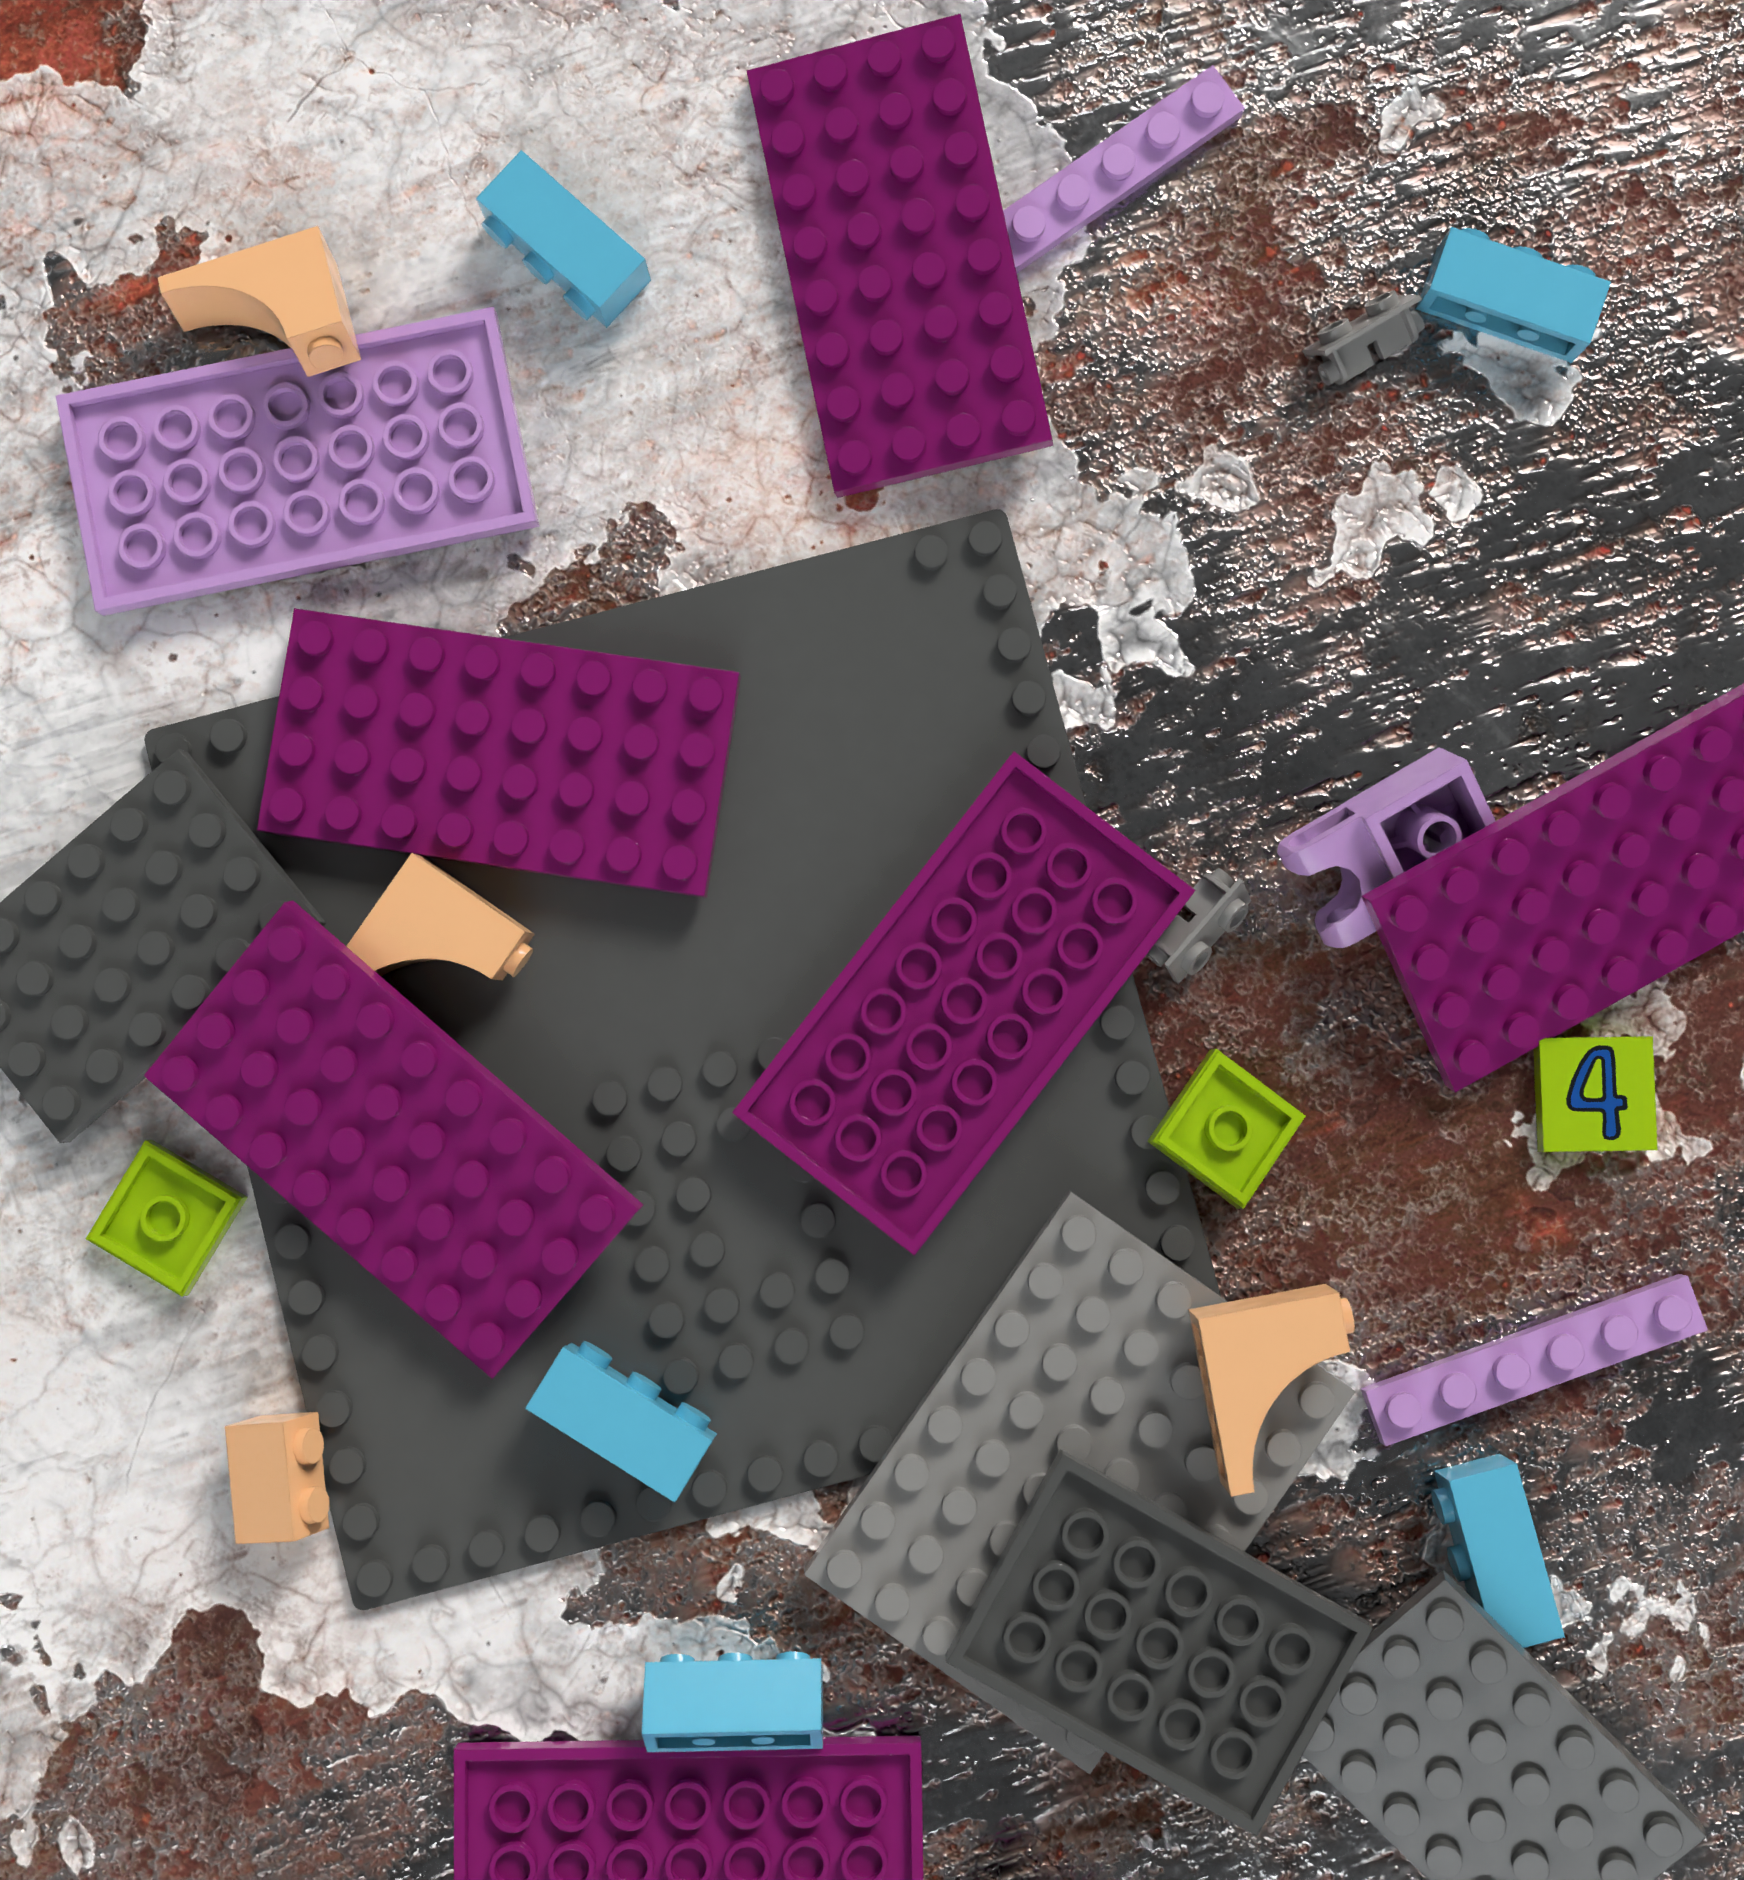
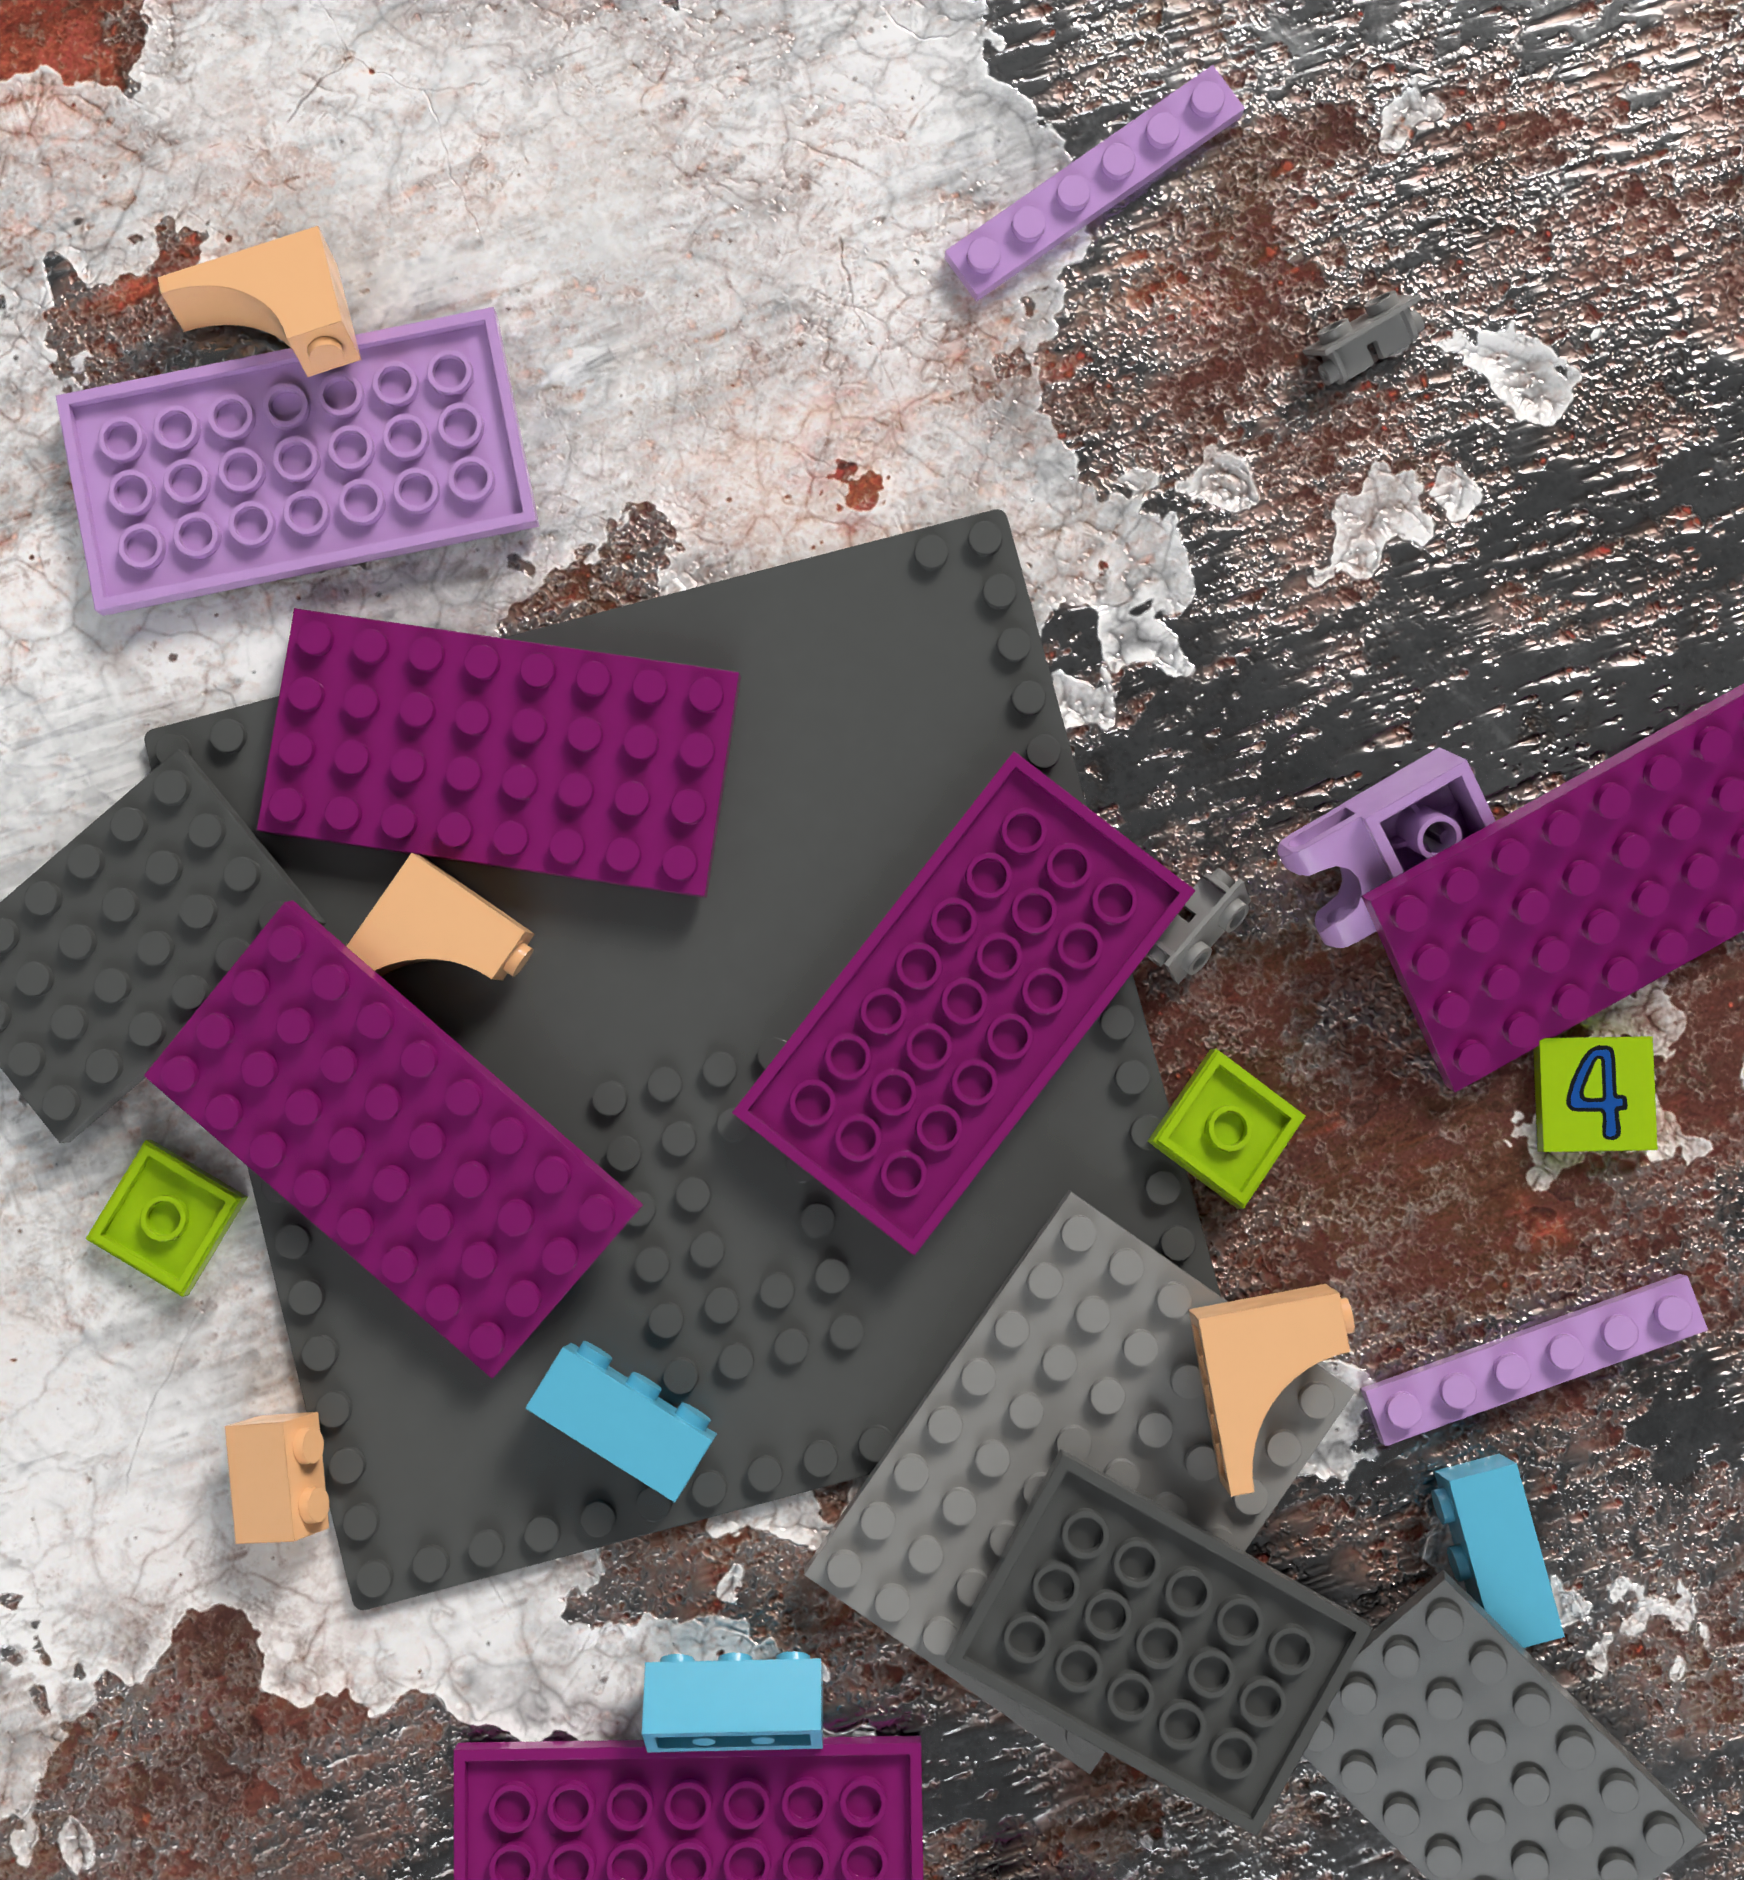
medium azure brick [476,150,651,328] -> none
magenta plate [747,14,1054,498] -> none
medium azure brick [1416,227,1611,363] -> none

